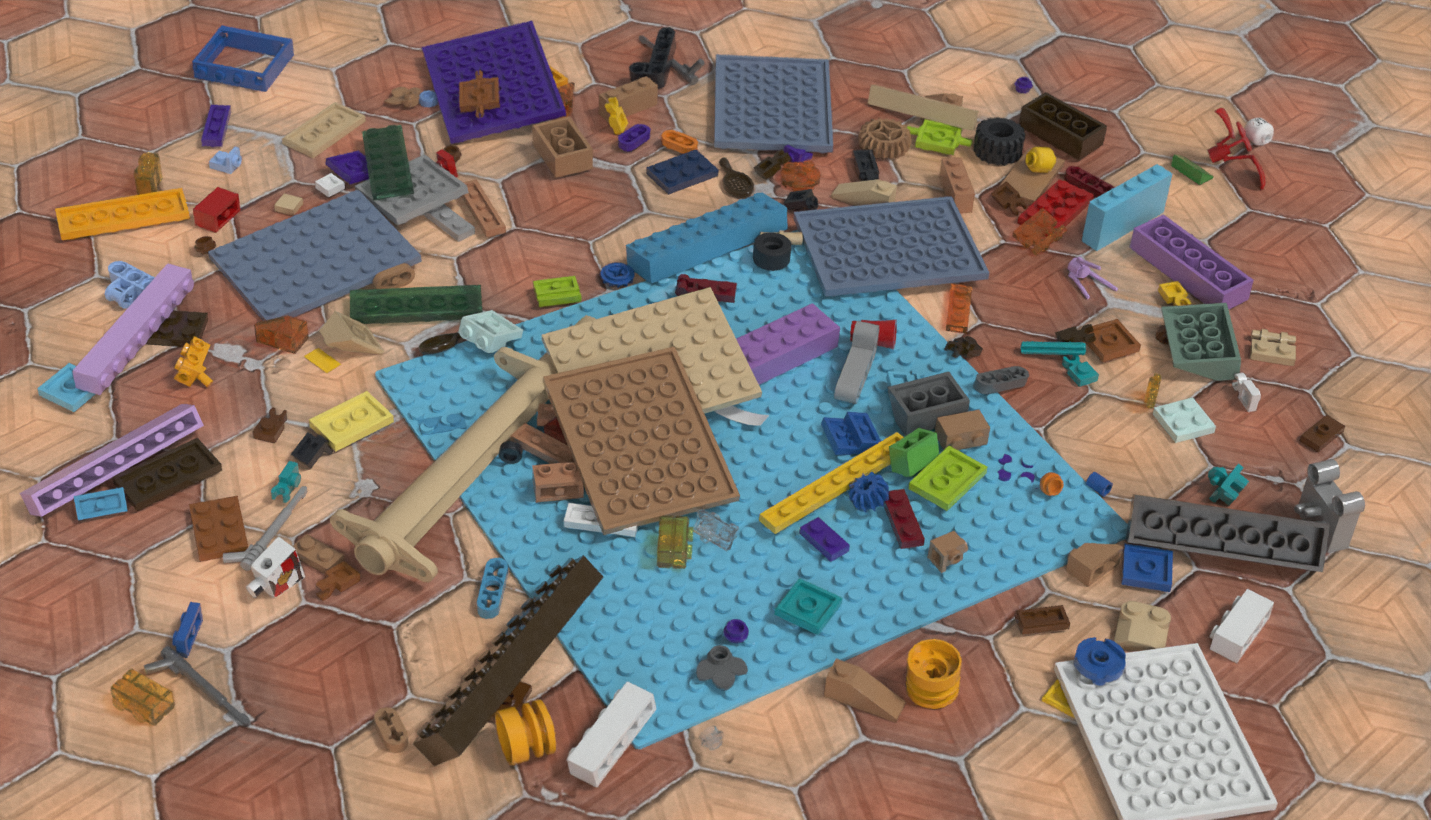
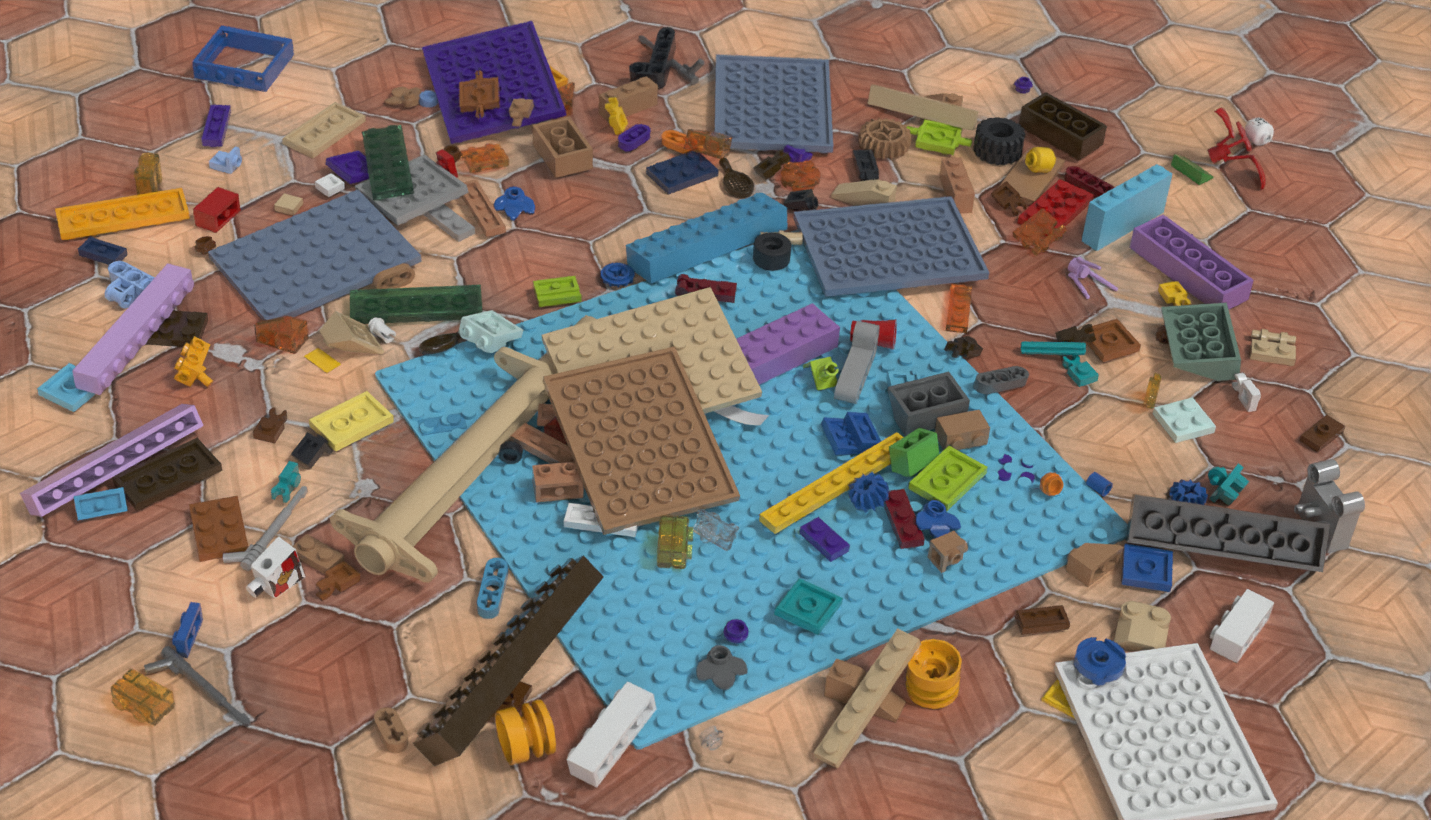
none -> dark blue plate [78,237,128,265]
none -> white pin [368,317,396,343]
none -> clear orange plate [460,143,509,173]
none -> blue plate [494,187,535,221]
none -> medium nougat plate [509,98,534,127]
none -> clear orange slope [684,129,733,159]
none -> lime bracket [803,356,839,391]
none -> tan plate [814,628,921,769]
none -> blue plate [916,500,961,538]
none -> blue gear [1169,479,1208,505]

